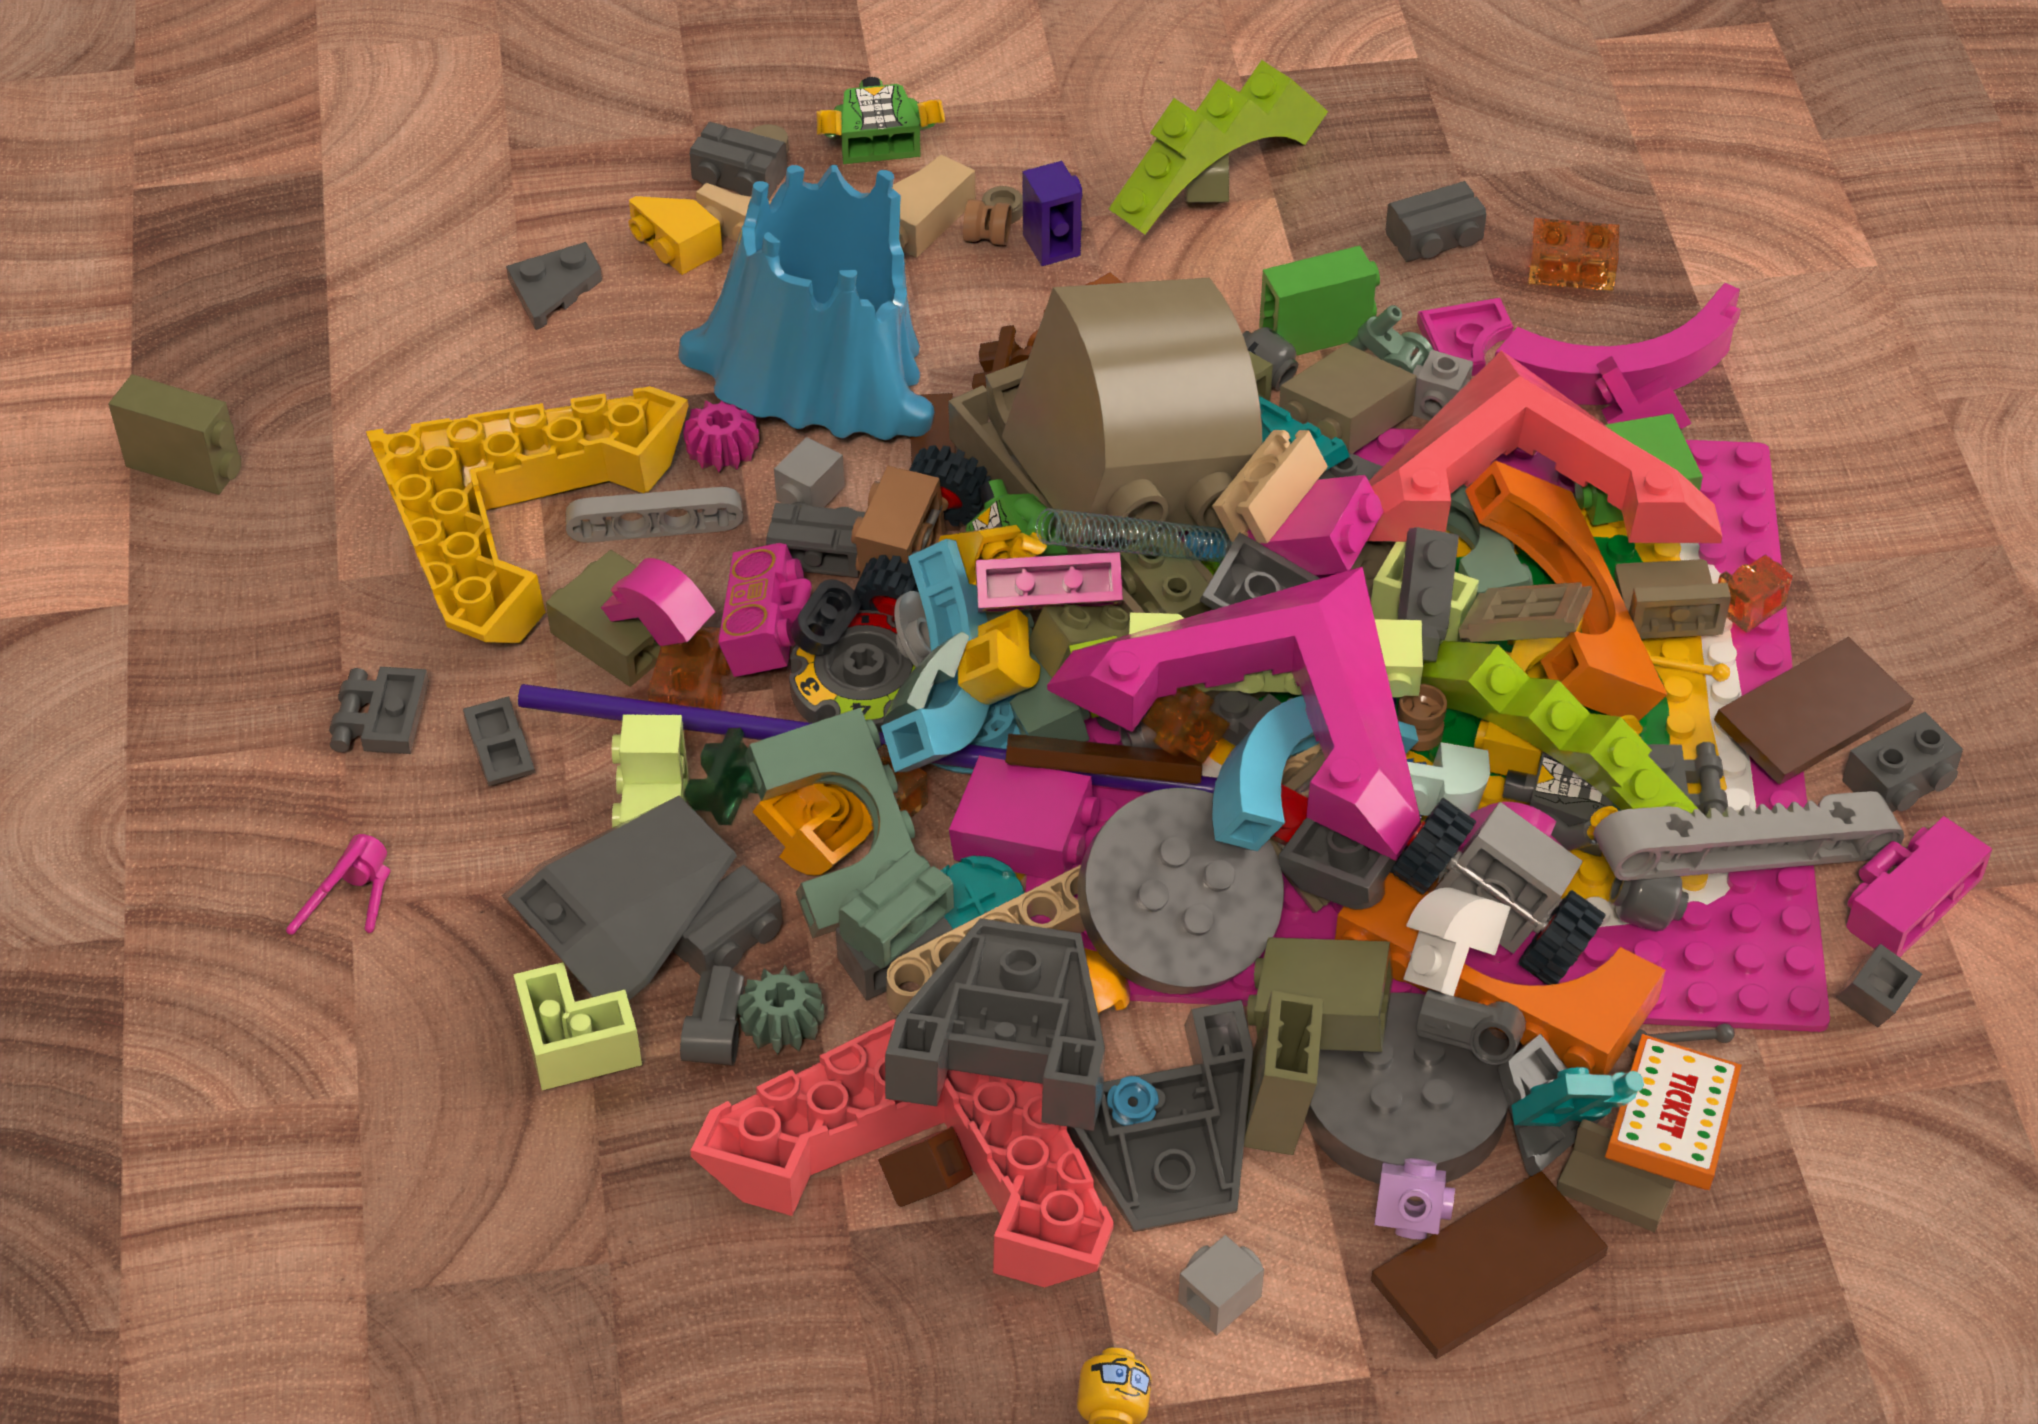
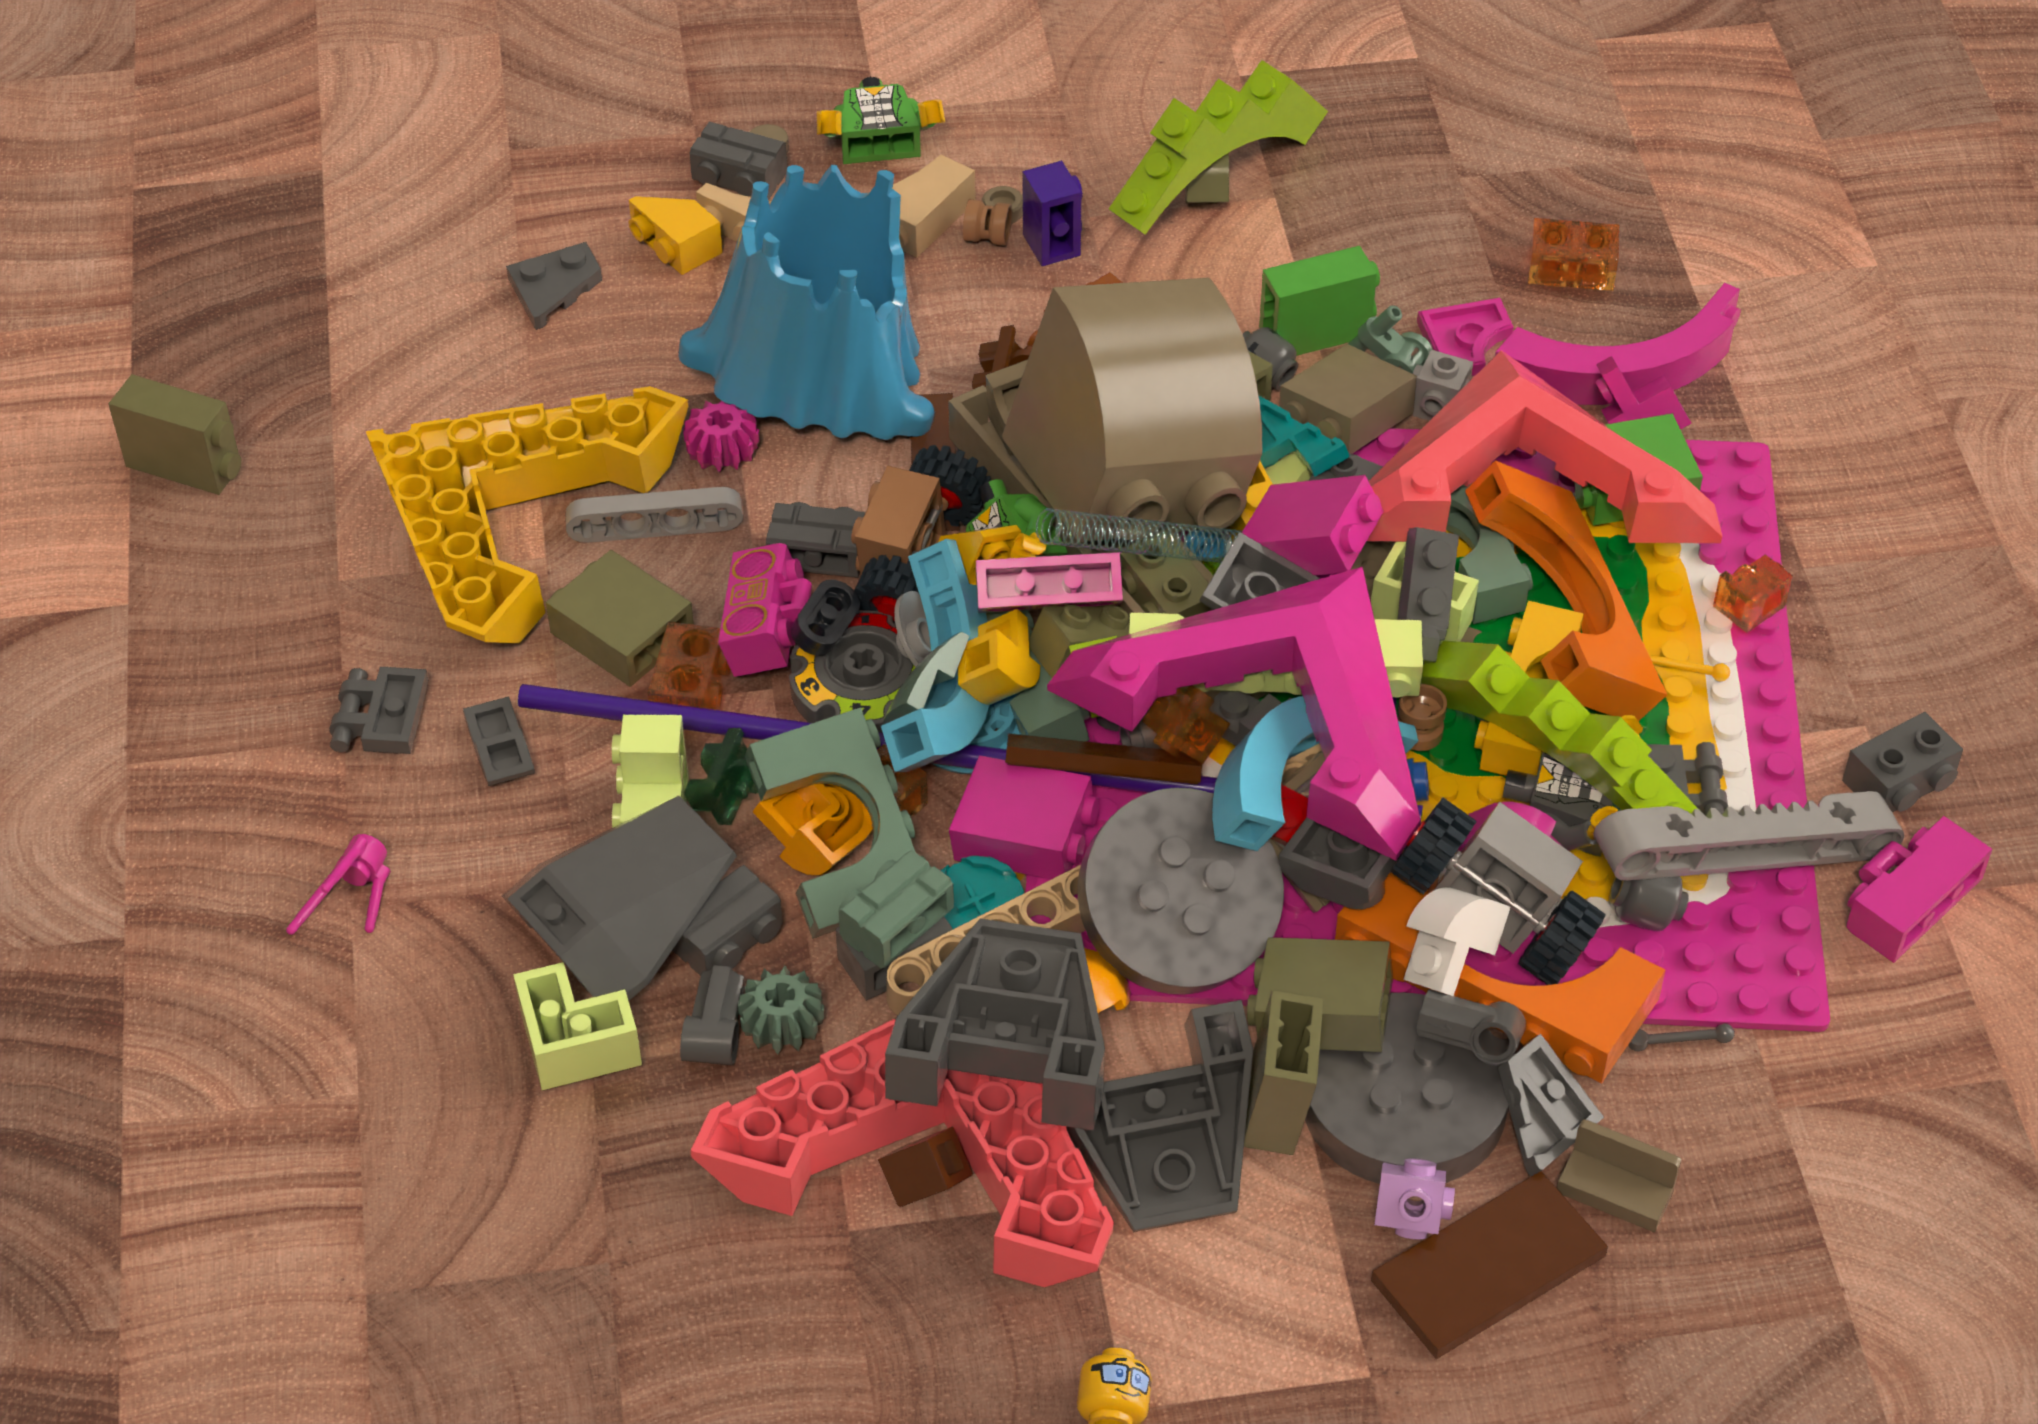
dark pink brick [601,558,715,646] -> none
light grey brick [774,437,845,508] -> none
dark azure plate [1107,1076,1159,1126] -> none
light grey brick [1178,1235,1264,1336] -> none
tan piece [1212,430,1328,543] -> none
dark grey brick [1385,181,1487,262] -> none
light aqua brick [1407,742,1490,816] -> none
dark tan piece [1459,582,1592,642] -> none
teal plate [1511,1067,1644,1127] -> none
tile [1605,1034,1742,1191] -> none
dark tan bracket [1614,559,1731,639] -> none
reddish brown tile [1714,637,1915,785] -> none
dark grey brick [1836,944,1922,1027] -> none

